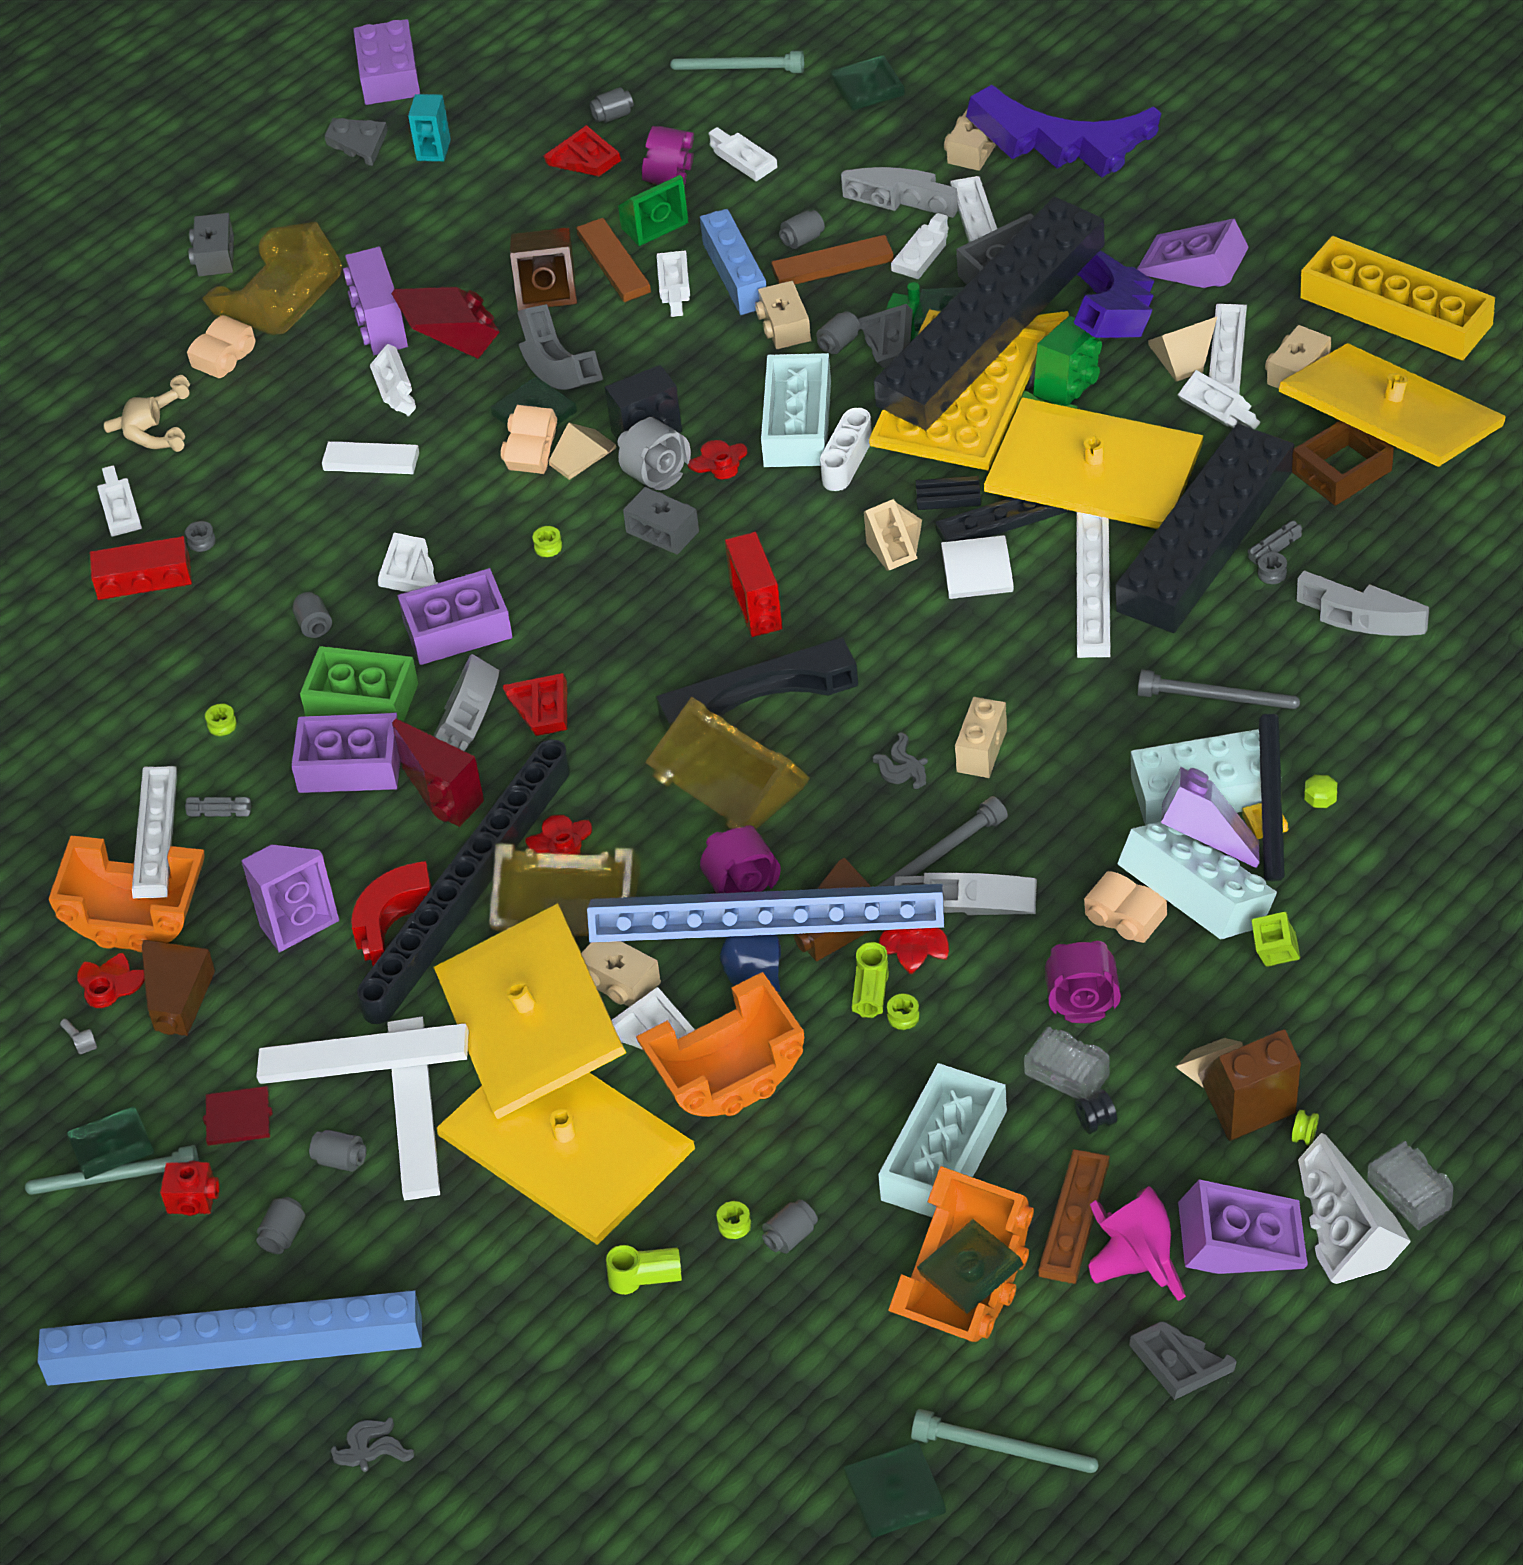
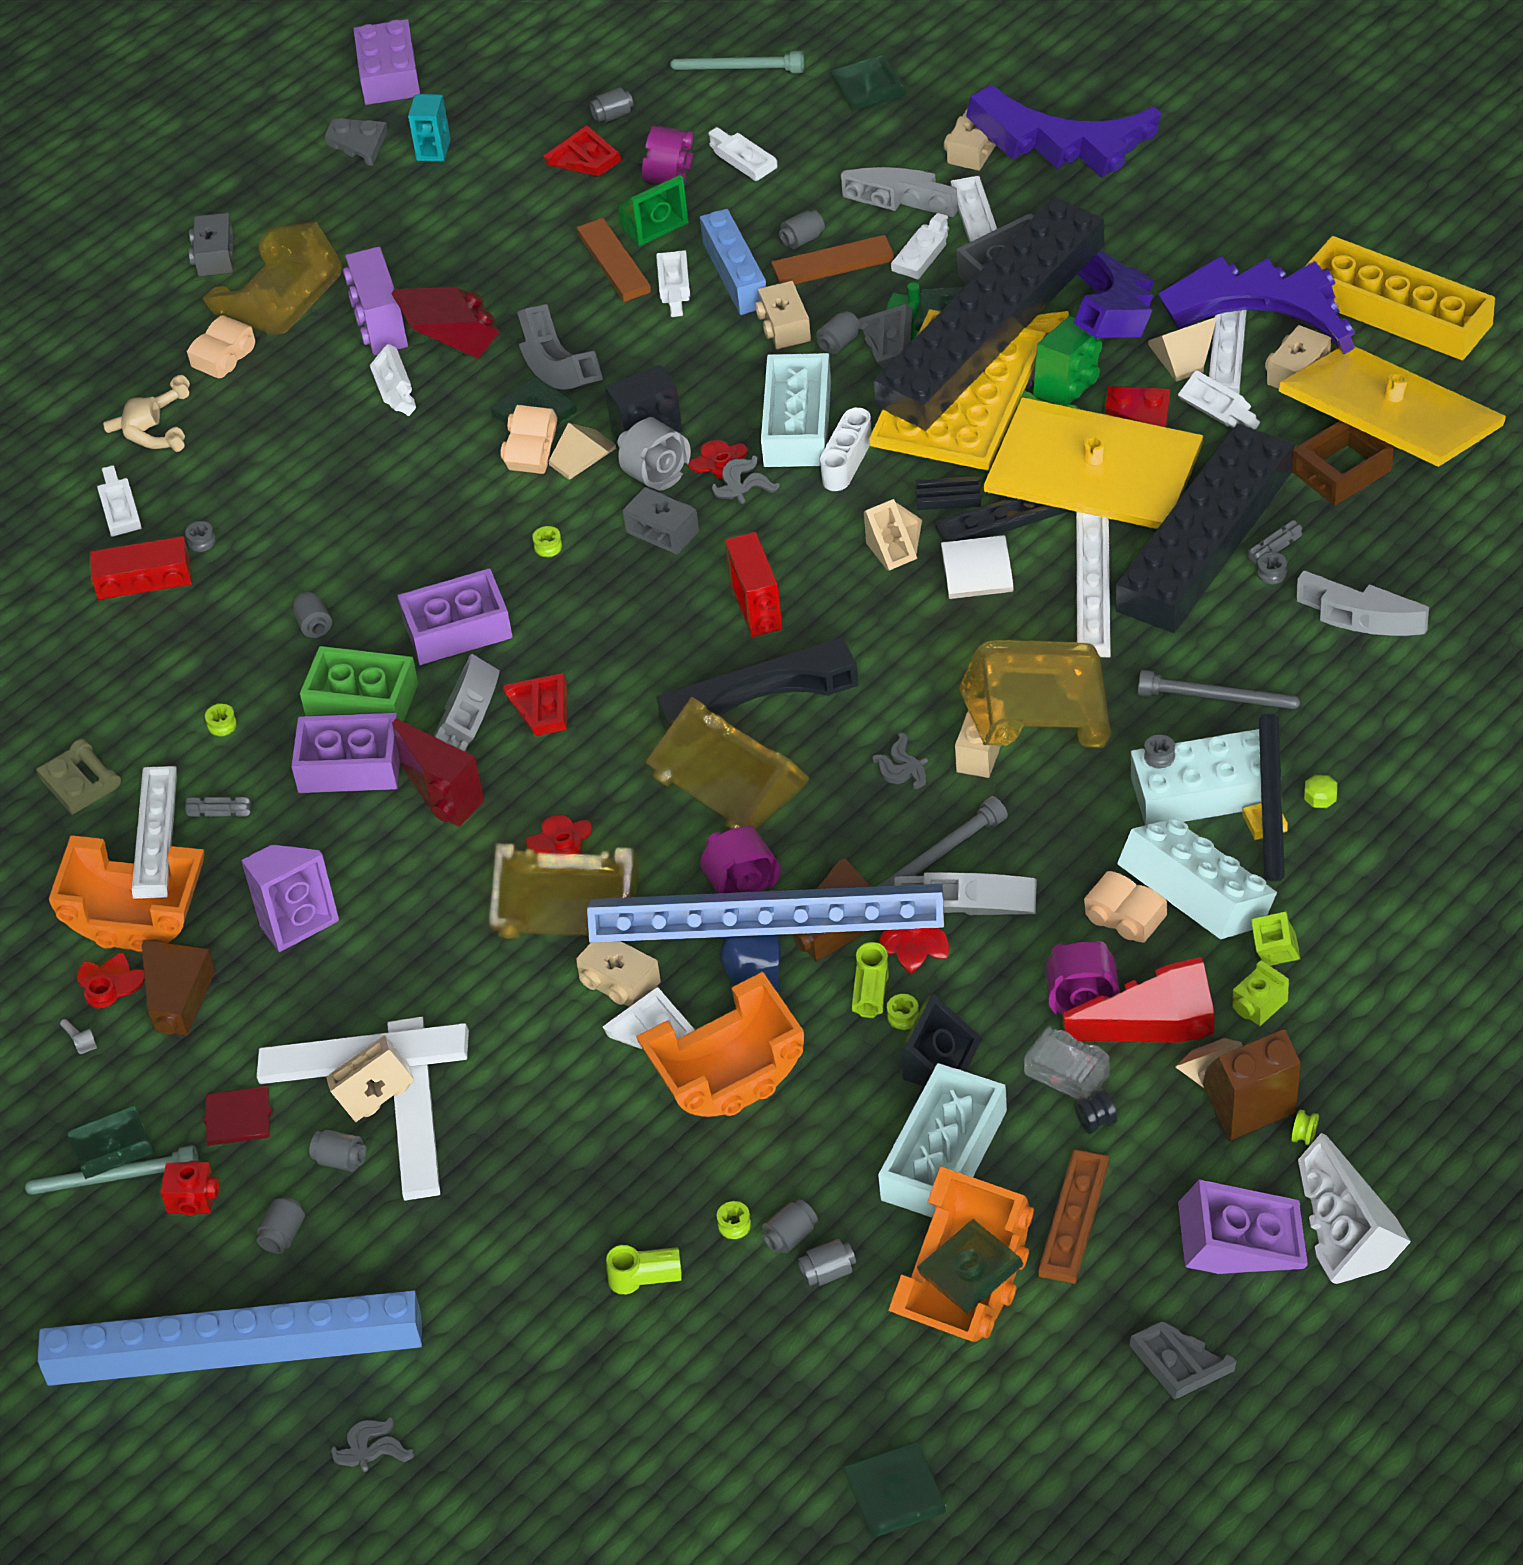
white tile [322,442,419,474] -> none
red arch [351,861,432,966] -> none
black beam [357,739,570,1024] -> none
white wing [378,533,438,592] -> none
yellow piece [434,903,626,1119] -> none
yellow piece [437,1072,695,1245] -> none
reddish brown slope [510,227,577,311] -> none
sand green piece [911,1409,1099,1473] -> none
dark pink piece [1088,1186,1186,1301] -> none
medium lavender slope [1137,218,1249,288] -> none
slope [1161,767,1259,868] -> none
clear brick [1367,1141,1453,1230] -> none
none -> olive plate [36,739,121,815]
none -> tan brick [326,1035,414,1122]
none -> dark grey piece [712,456,780,504]
none -> dark grey brick [797,1238,856,1286]
none -> black slope [901,993,982,1086]
none -> clear yellow windscreen [959,640,1111,748]
none -> wedge [1062,957,1214,1043]
none -> red wing [1105,386,1170,428]
none -> dark grey bush [1144,734,1175,769]
none -> dark purple arch [1159,256,1355,354]
none -> lime brick [1232,960,1289,1026]

